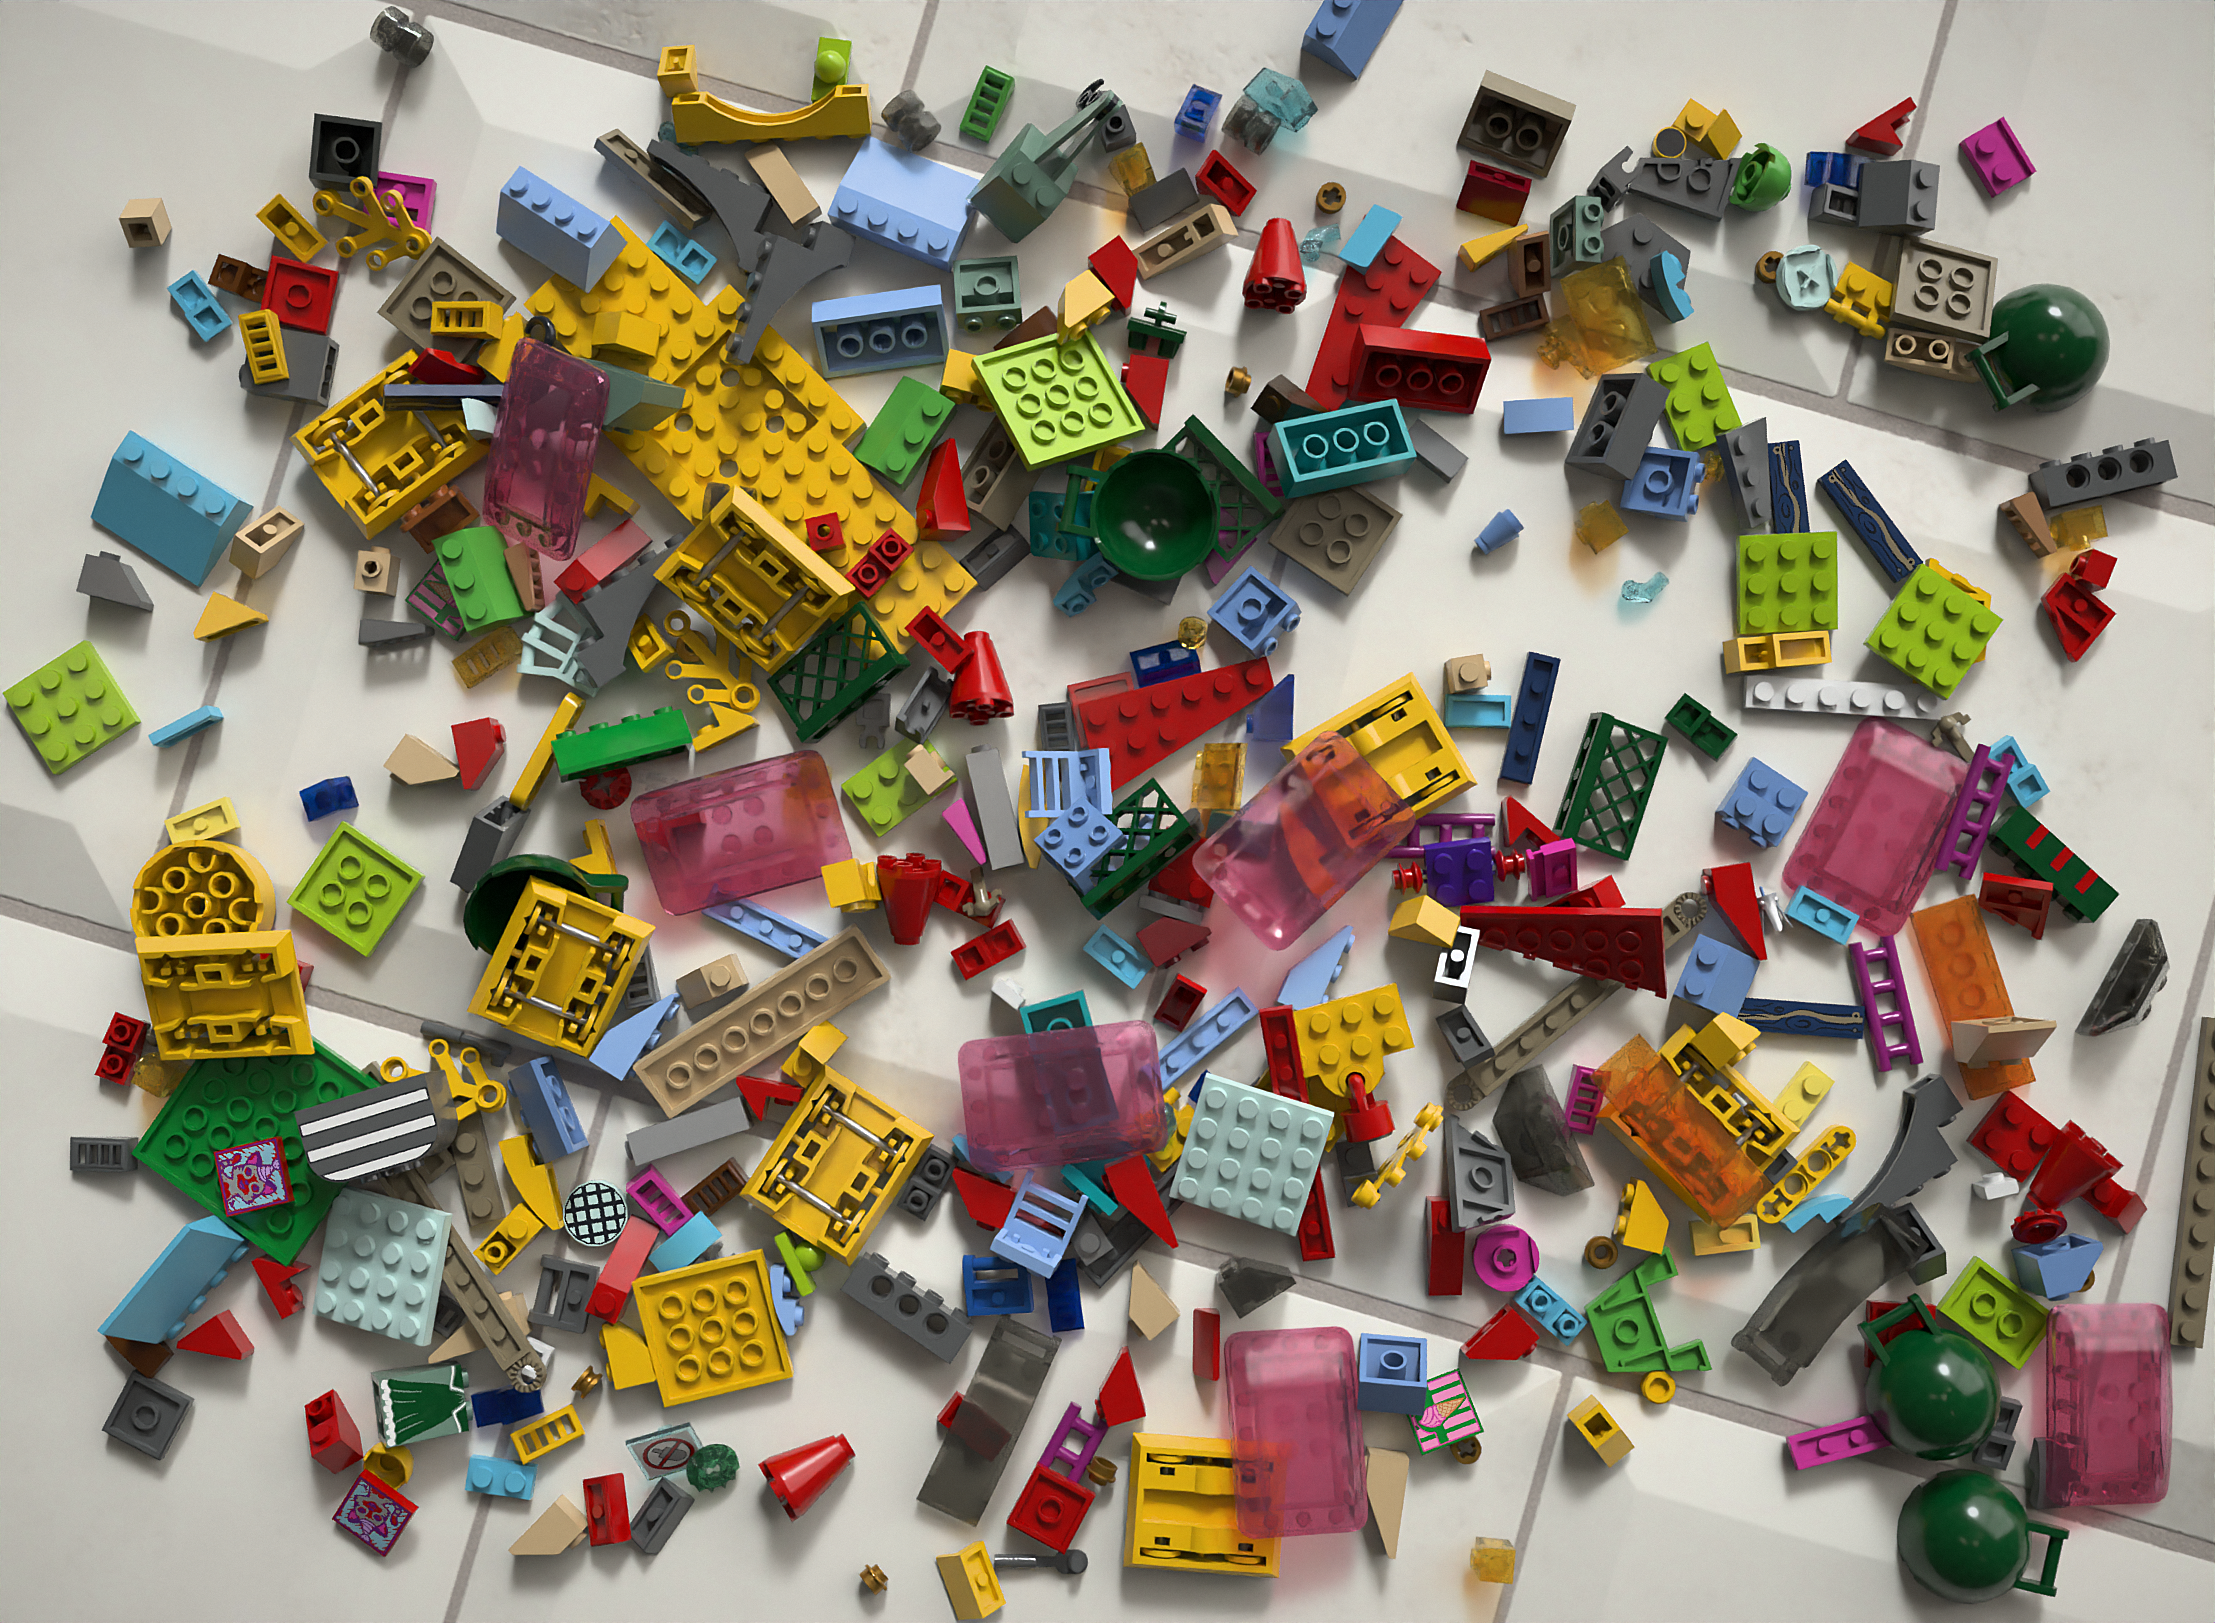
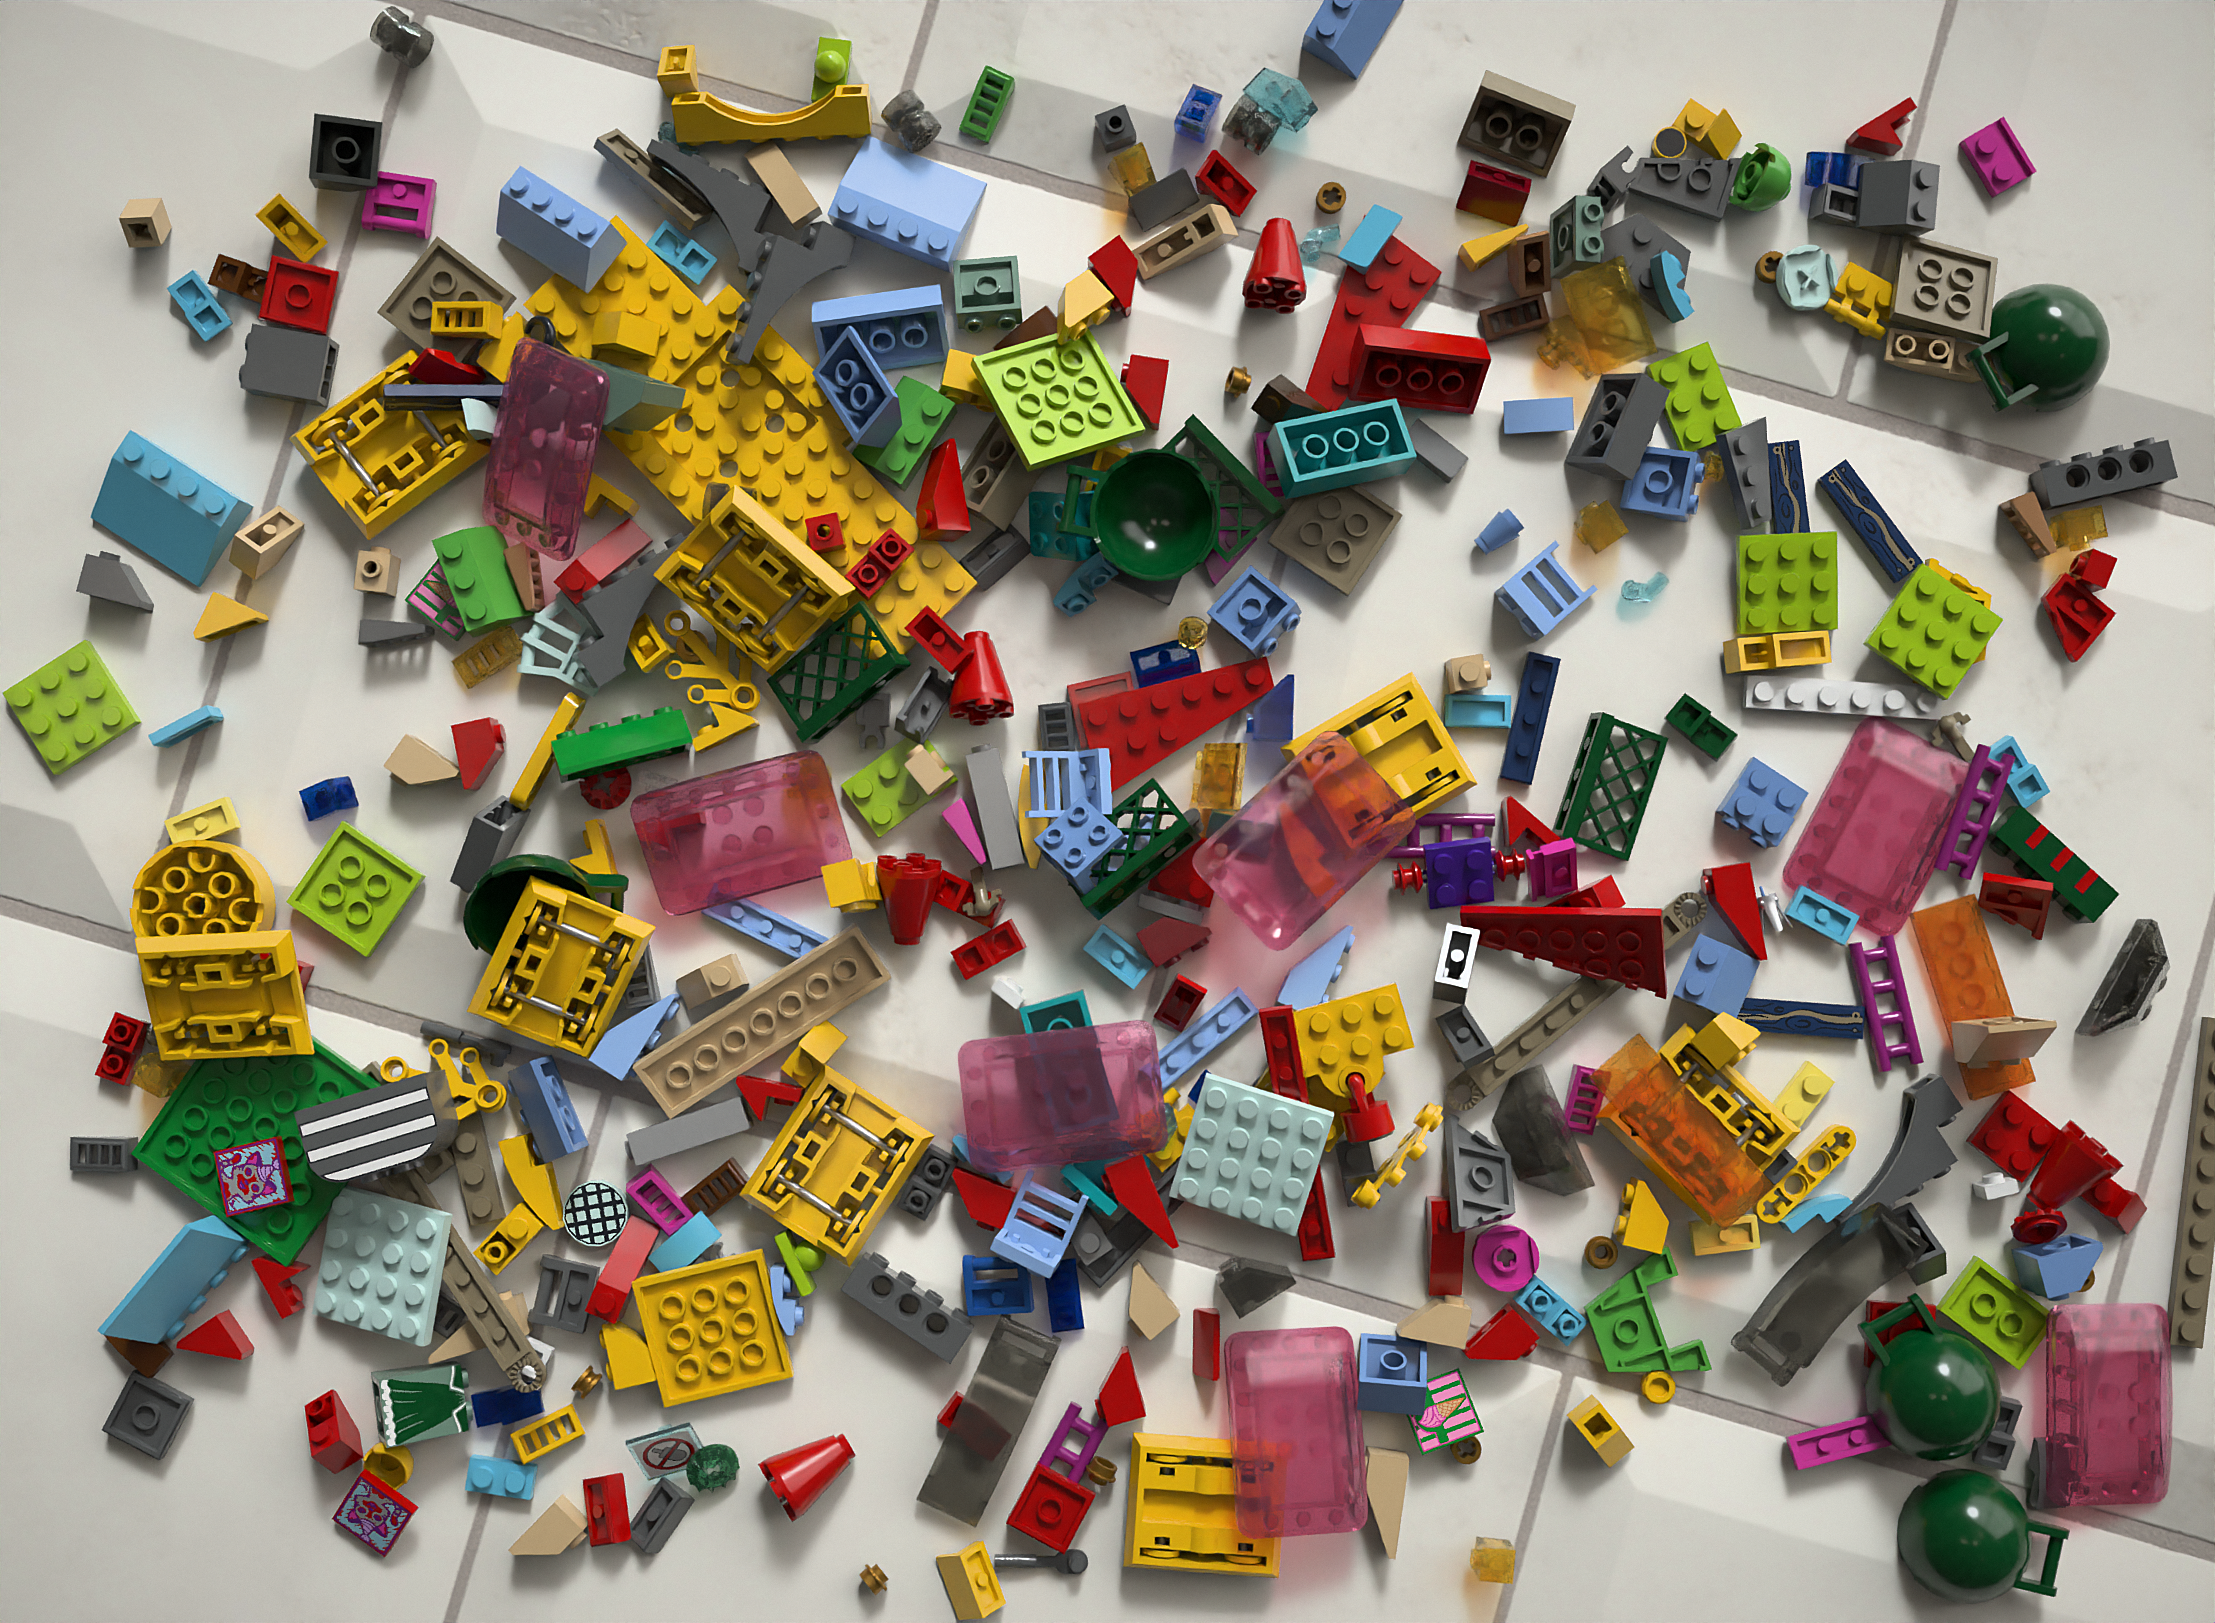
yellow slope [238,309,289,385] -> none
yellow plant [312,176,432,271] -> none
dark orange bracket [399,484,481,554] -> none
sand green slope [965,79,1123,243] -> none
dark green hips [1126,301,1187,359] -> none
yellow slope [1388,895,1461,949] -> none
none -> medium blue slope [812,326,902,448]
none -> tan slope [1396,1295,1472,1349]
none -> light blue plate [1495,540,1598,641]

